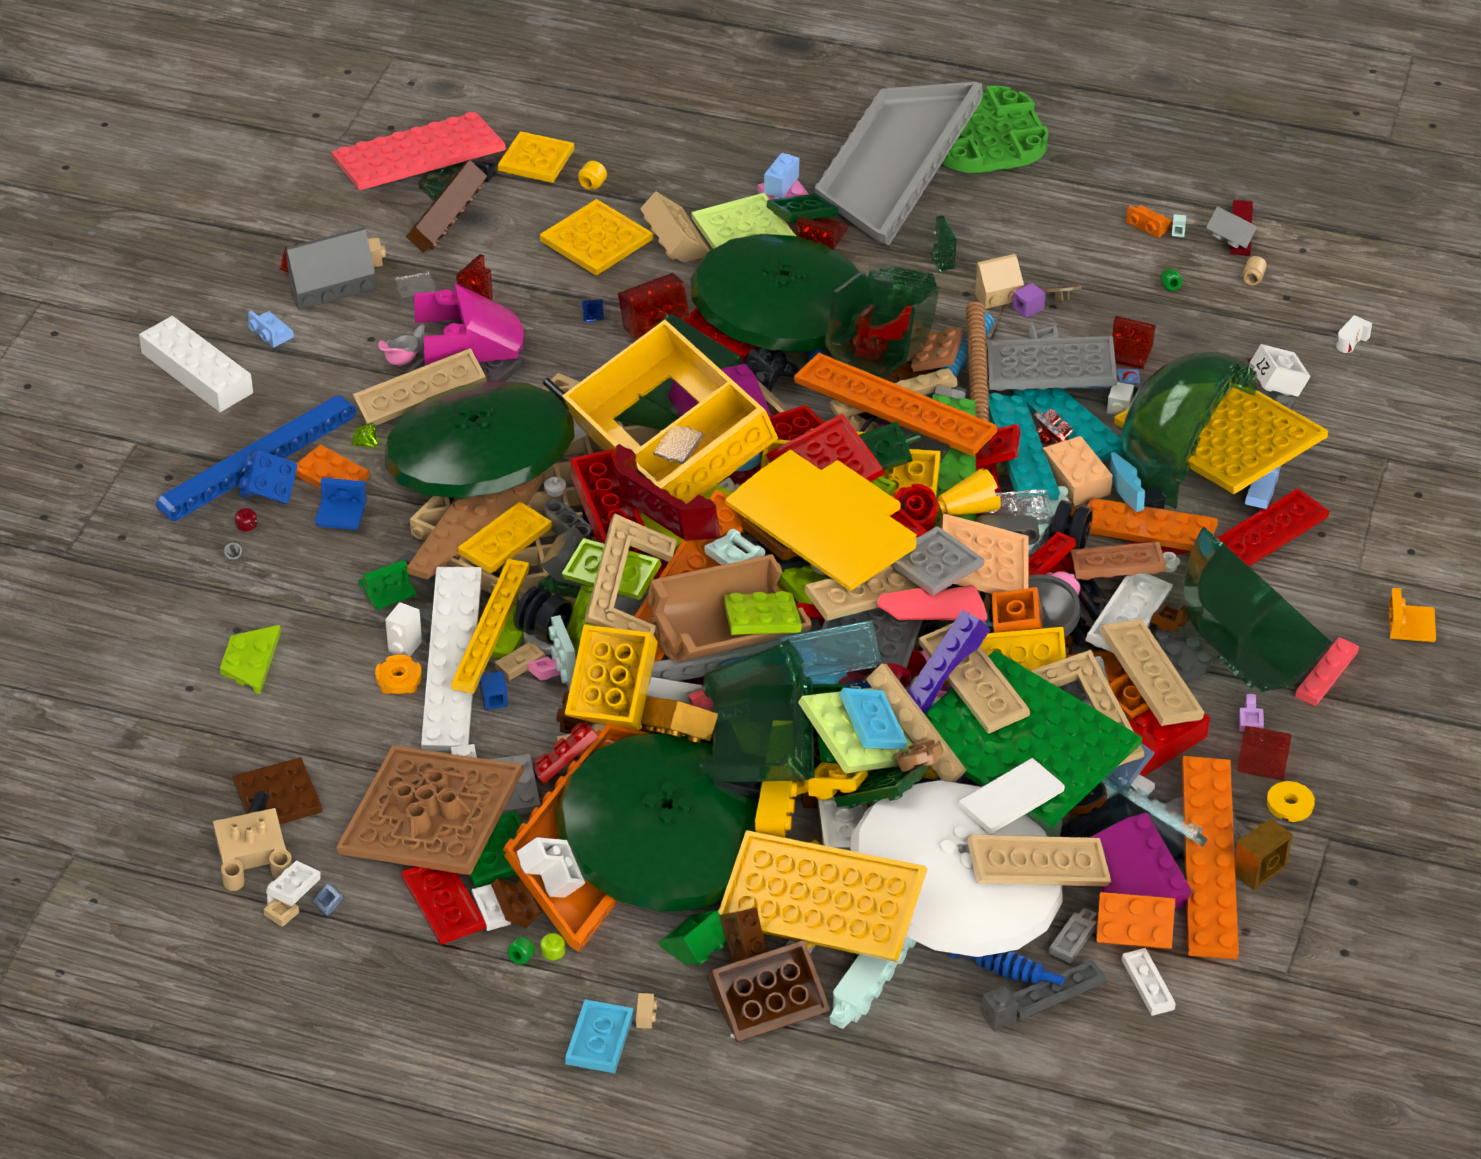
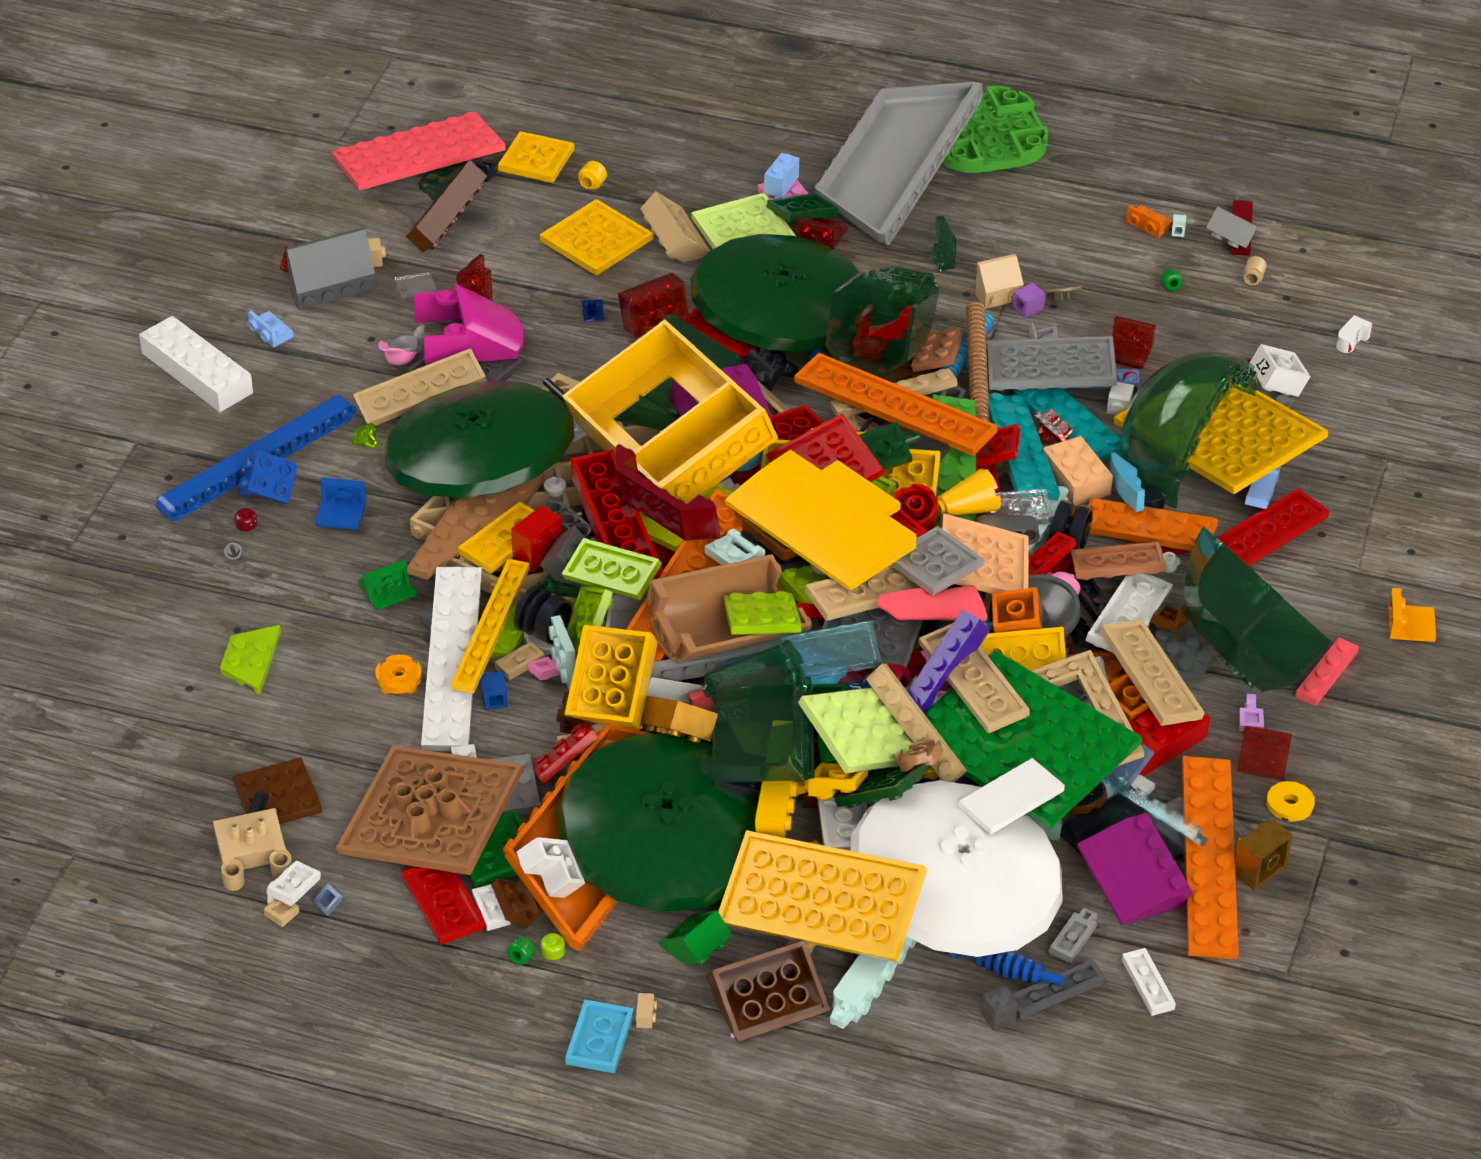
orange plate [295,444,369,489] -> none
white brick [385,602,422,656] -> none
tan plate [585,514,677,636] -> none
clear piece [653,425,704,464] -> none
reddish brown bracket [720,907,767,964] -> none
medium azure plate [839,688,908,750] -> none
light grey tile [935,386,966,399] -> none
tan plate [967,835,1111,886] -> none
orange brick [1096,892,1175,950] -> none
none -> red brick [511,505,562,573]

